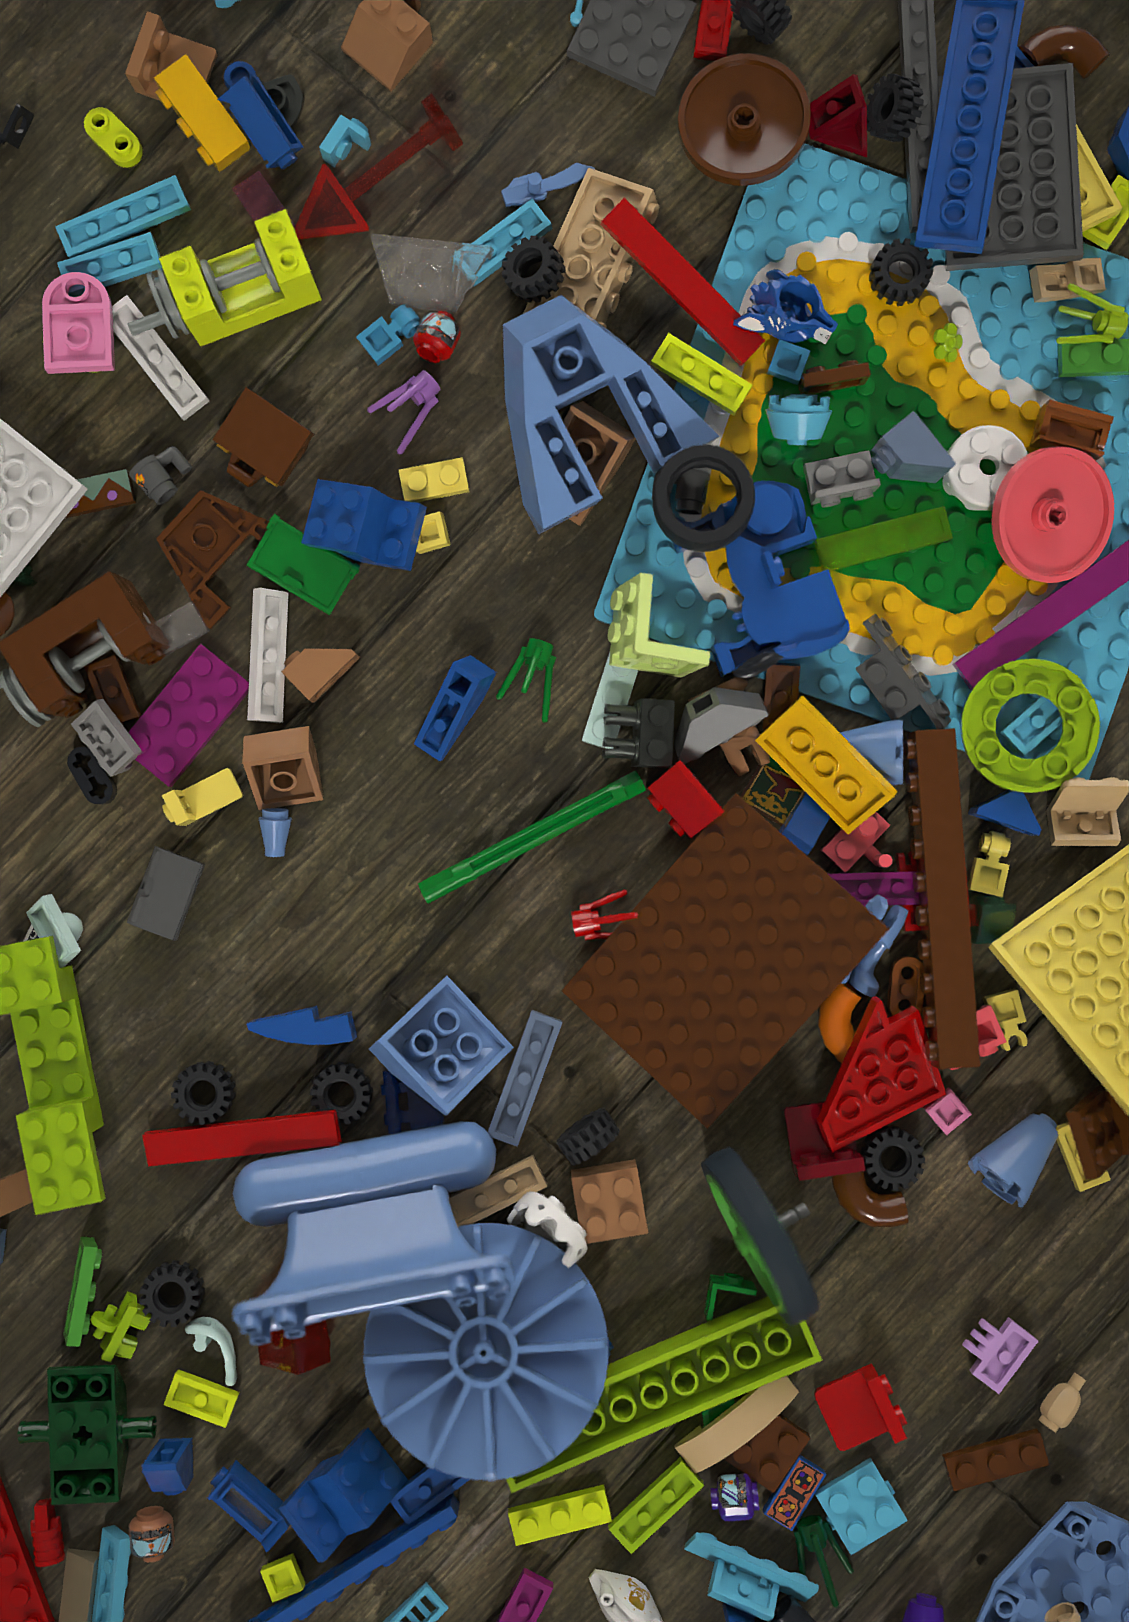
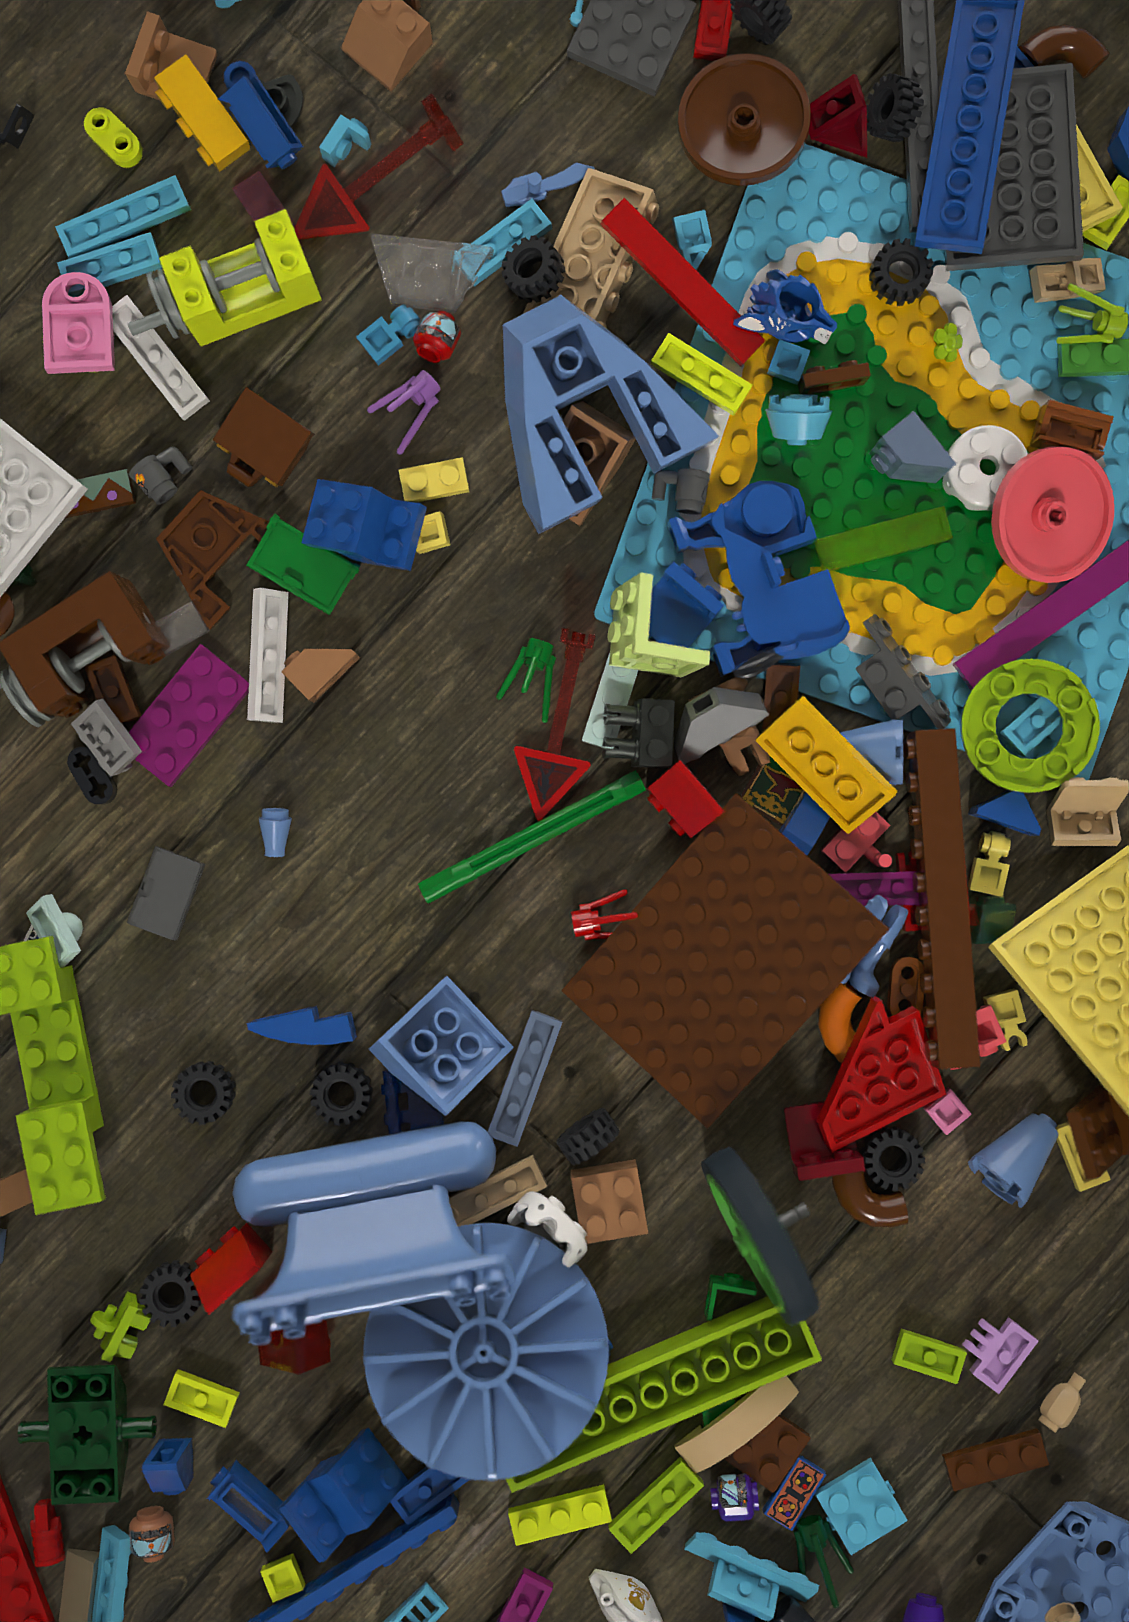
bright green plate [63,1237,102,1346] -> none
red tile [142,1109,342,1167] -> none
light yellow bracket [162,768,243,826] -> none
light aqua piece [185,1317,237,1386] -> none
medium nougat slope [242,726,323,810] -> none
blue slope [414,655,497,761] -> none
black tyre [653,444,755,552] -> none
light grey bracket [803,450,881,507] -> none
red bracket [814,1363,907,1451] -> none
none -> red slope [190,1223,273,1315]
none -> piece [514,627,596,821]
none -> blue bracket [649,561,724,648]
none -> medium azure slope [672,210,712,270]
none -> lime plate [891,1328,967,1384]

